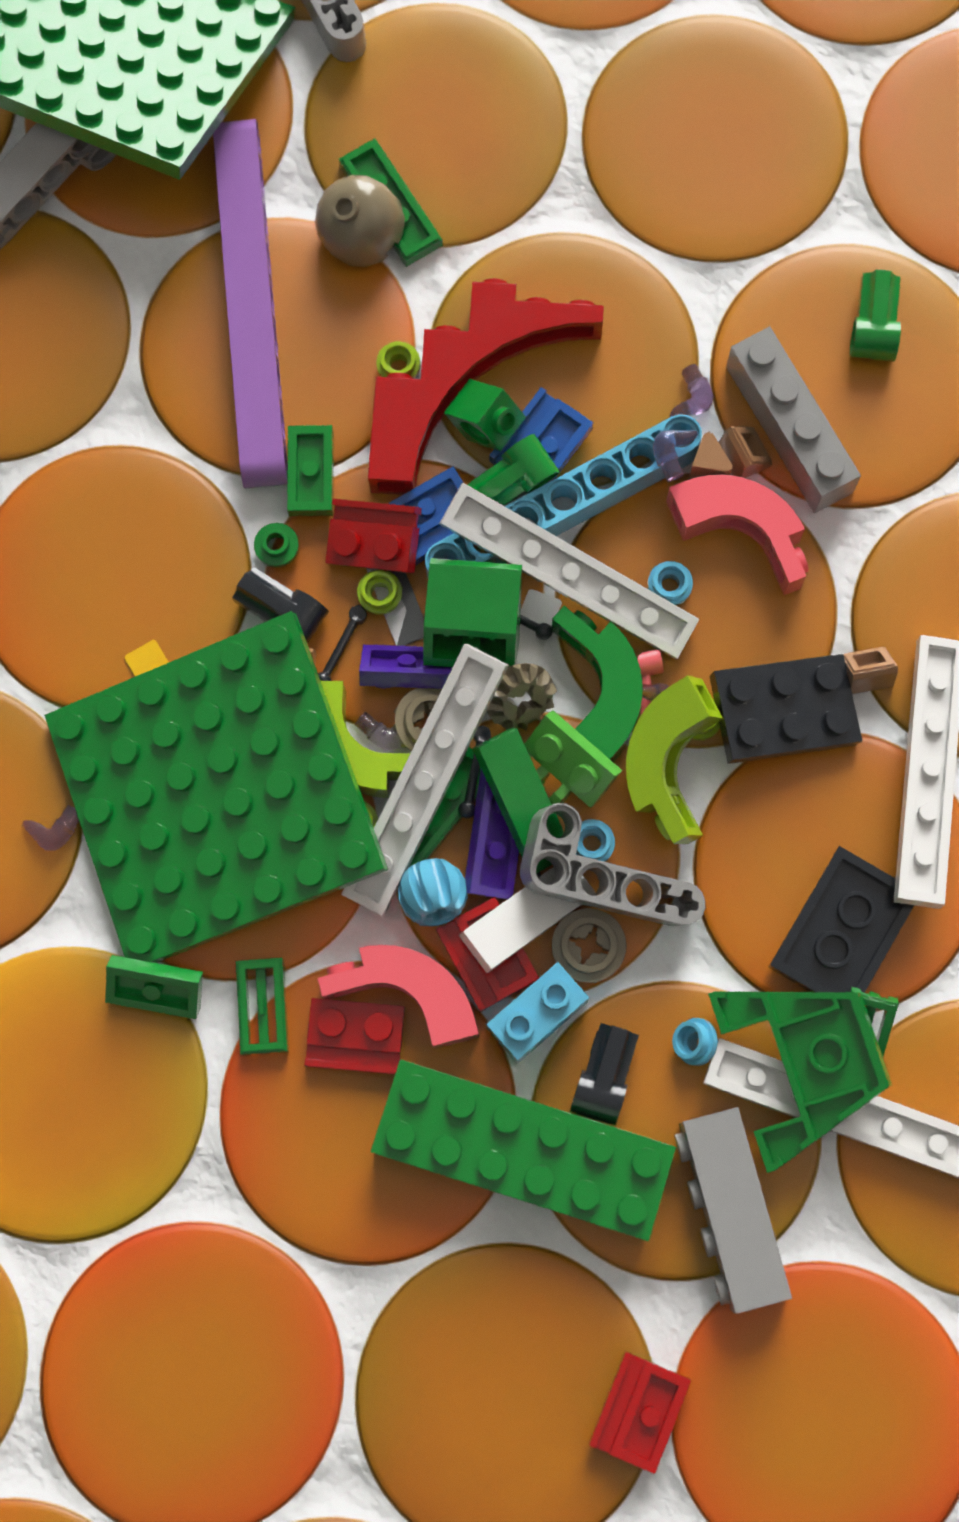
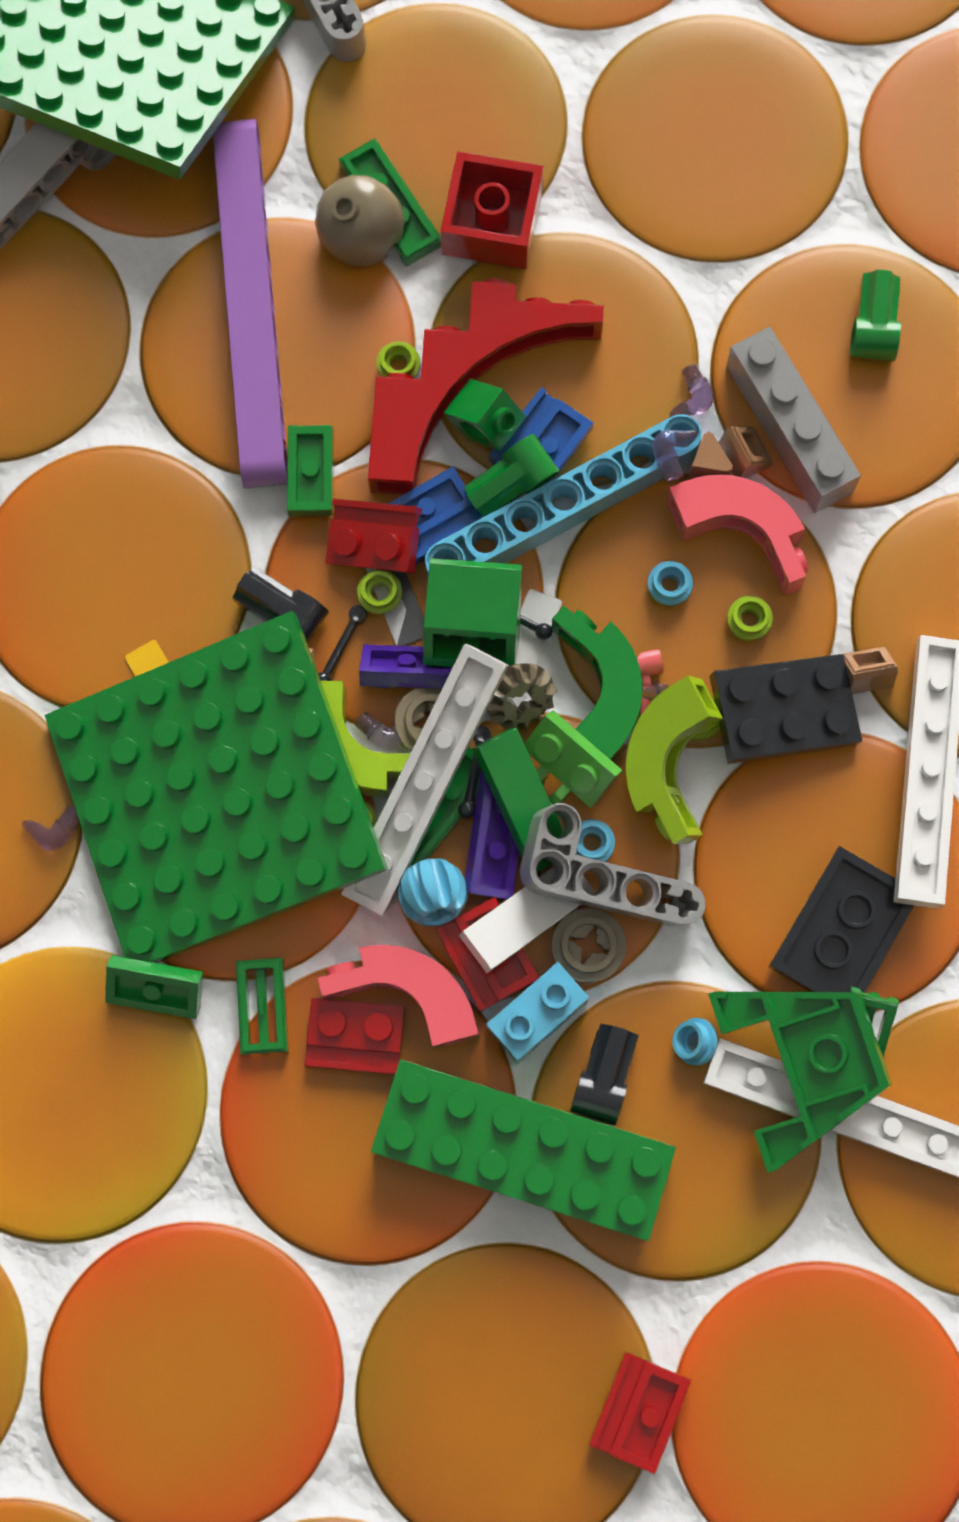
green plate [254,523,299,568] -> none
white plate [439,483,699,659] -> none
light grey brick [674,1107,792,1314] -> none
none -> red brick [440,151,544,269]
none -> lime plate [727,596,773,641]

